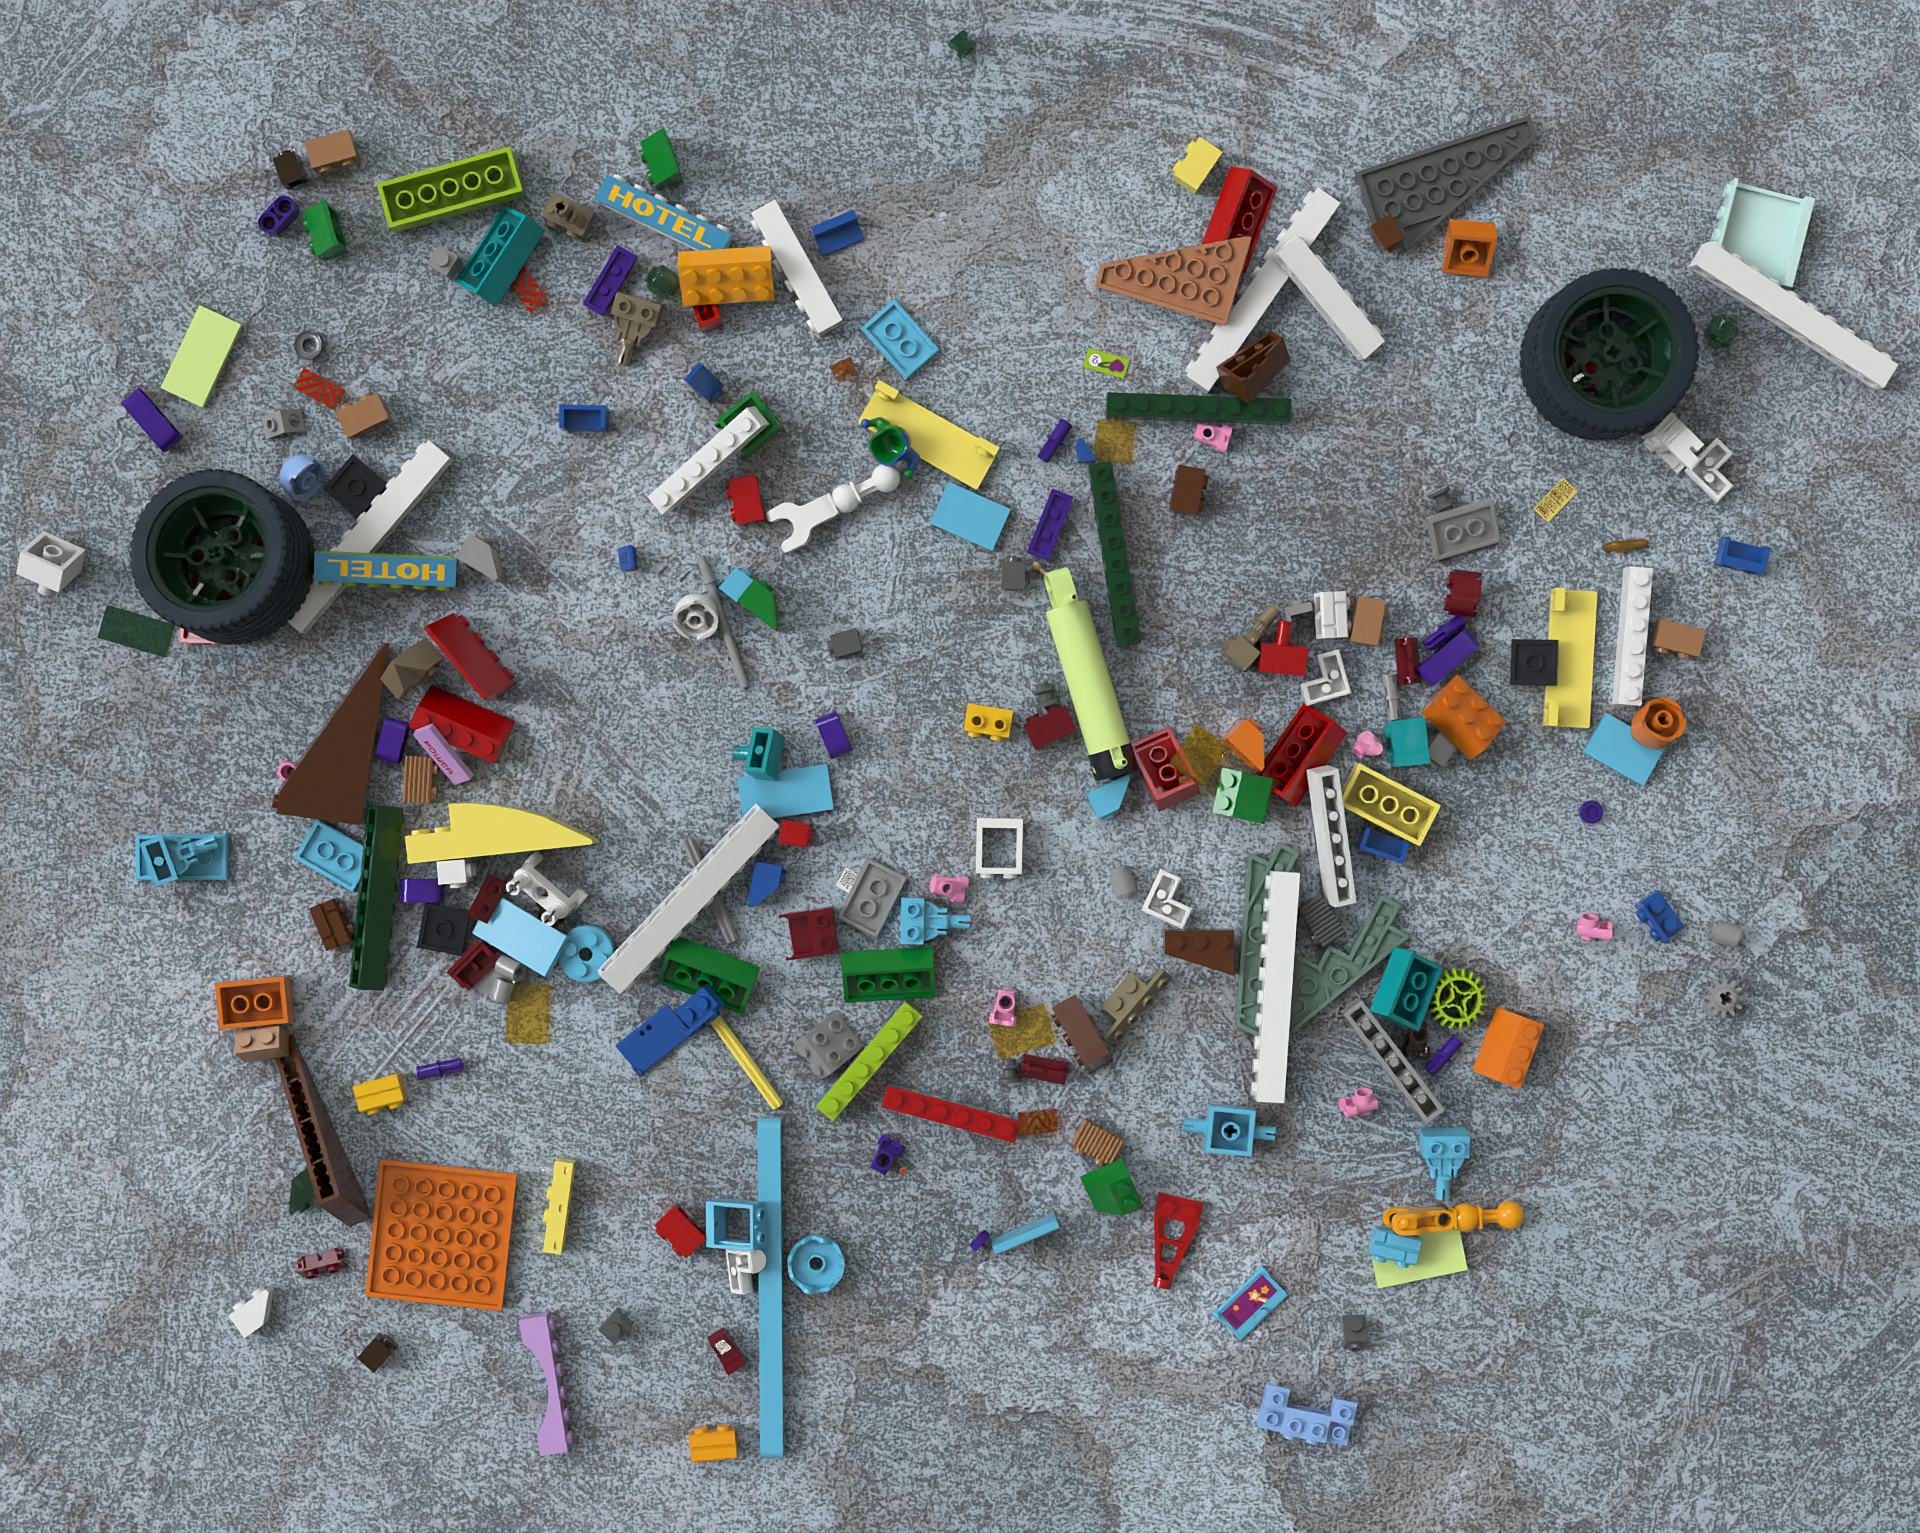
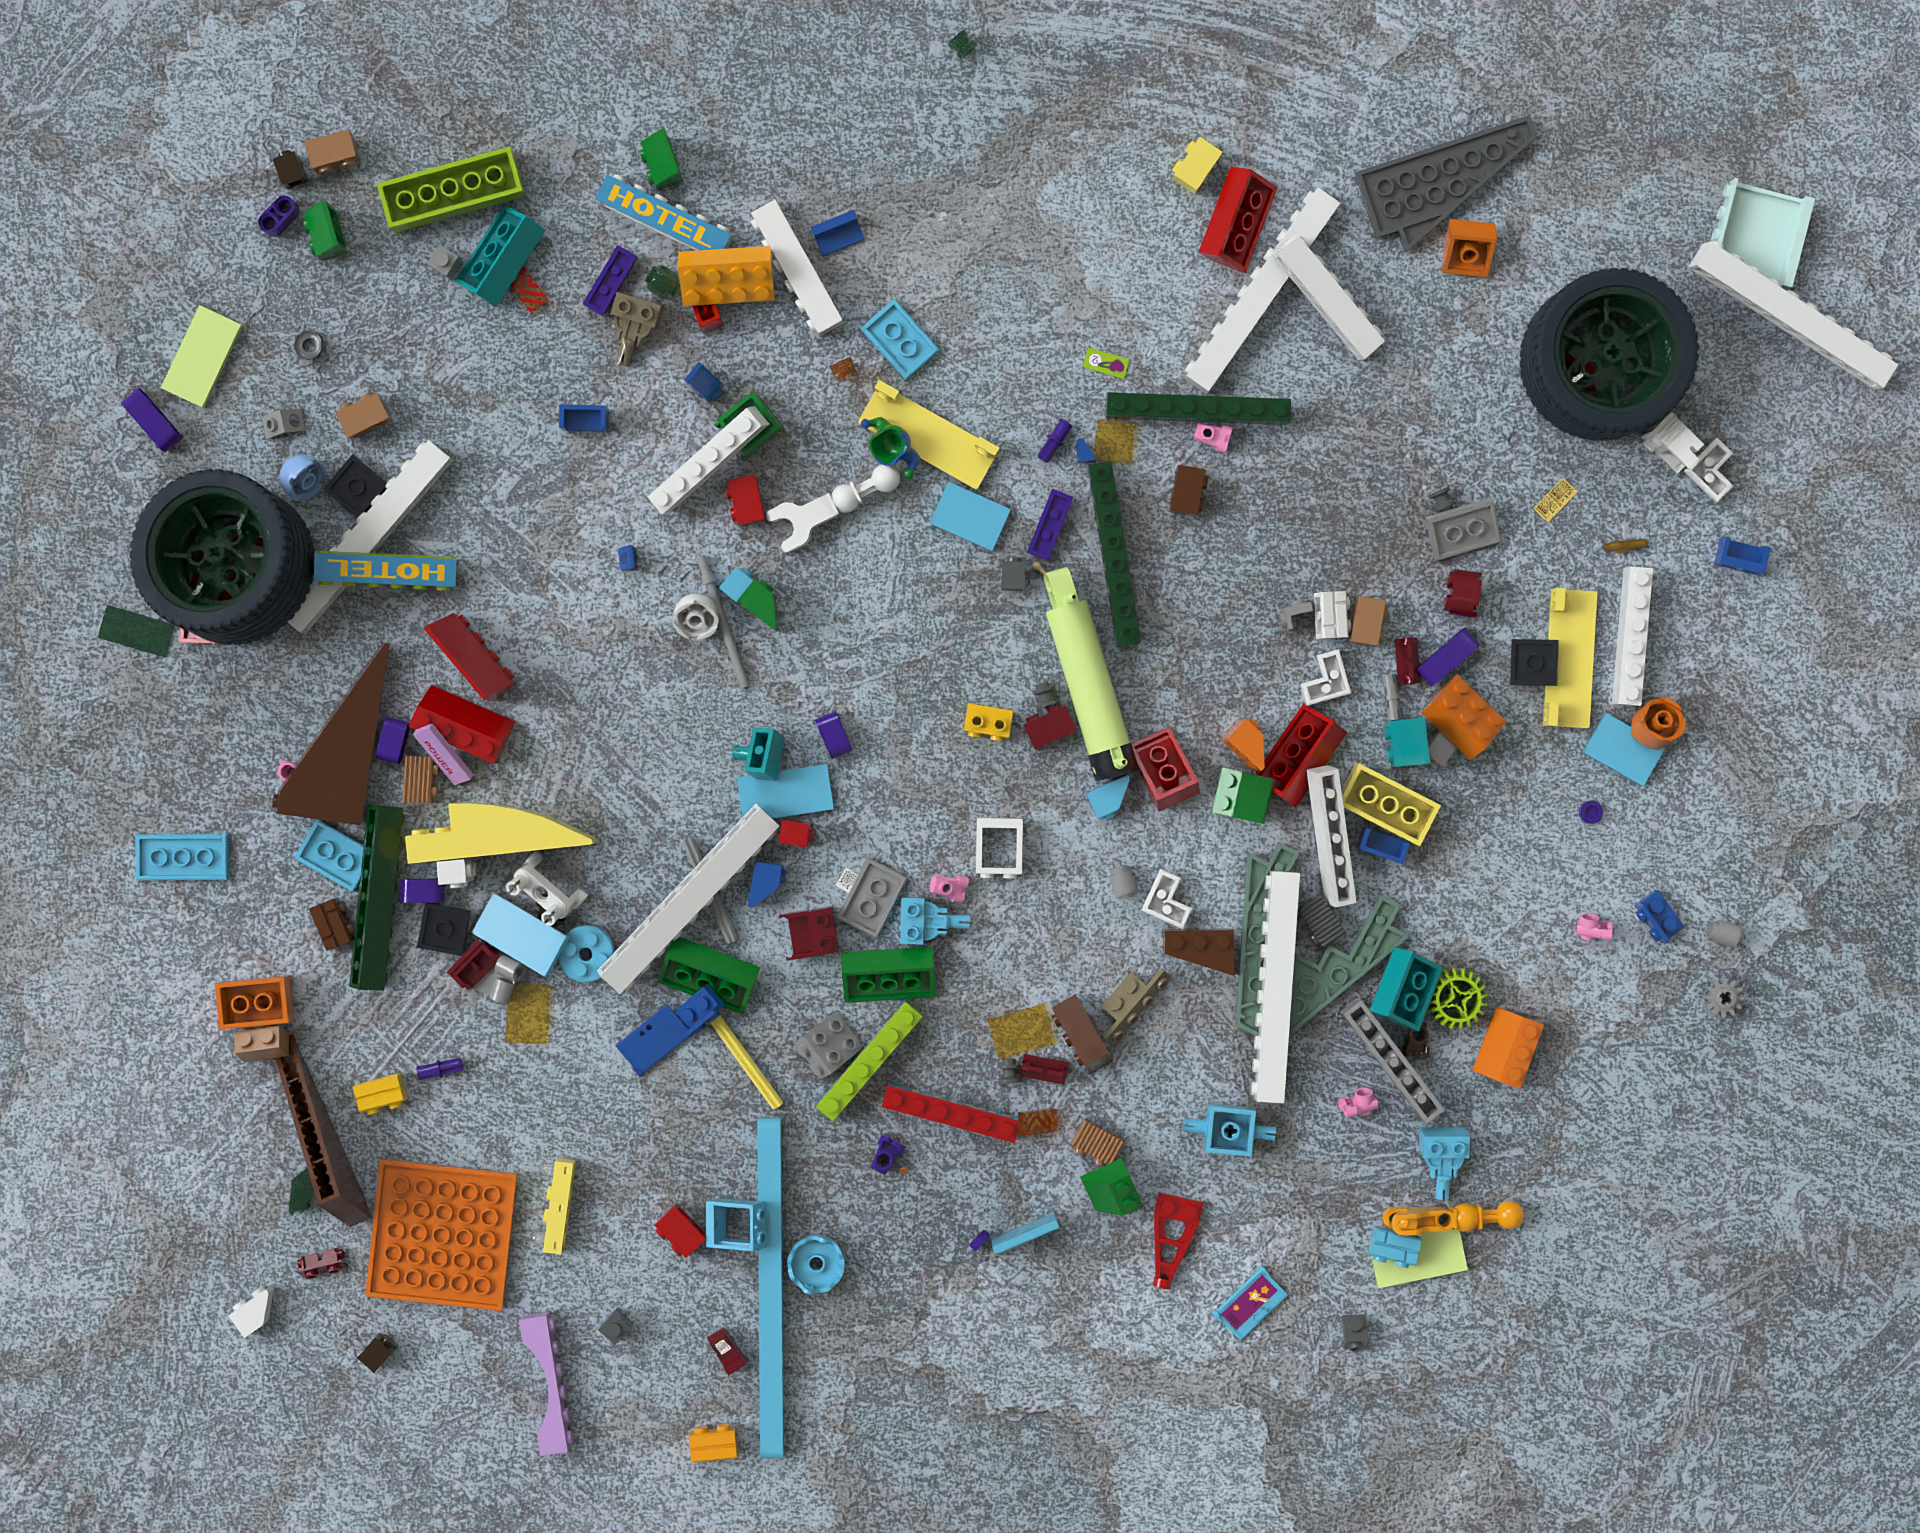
white brick [16,531,85,595] -> none
medium azure brick [139,834,219,887] -> none
tile [293,368,346,410] -> none
dark tan slope [380,637,444,700] -> none
light grey slope [456,533,505,584] -> none
dark red hinge [468,873,507,924] -> none
dark tan brick [541,191,597,241] -> none
white brick [725,1249,766,1295] -> none
dark grey brick [827,628,863,658] -> none
bright pink plate [989,990,1017,1027] -> none
nougat wing [1095,236,1252,326] -> none
clear yellow piece [1170,724,1228,787] -> none
reddish brown wedge [1216,331,1290,404] -> none
dark tan brick [1221,604,1281,671] -> none
red brick [1255,620,1308,676] -> none
light blue bracket [1256,1381,1358,1446] -> none
bright pink plate [1353,731,1383,758] -> none
reddish brown brick [1368,214,1404,254] -> none
dark purple axle [1422,616,1466,650] -> none
dark purple axle [1424,1035,1464,1076] -> none
medium nougat brick [1649,619,1706,661] -> none
clear green head [1704,314,1739,350] -> none

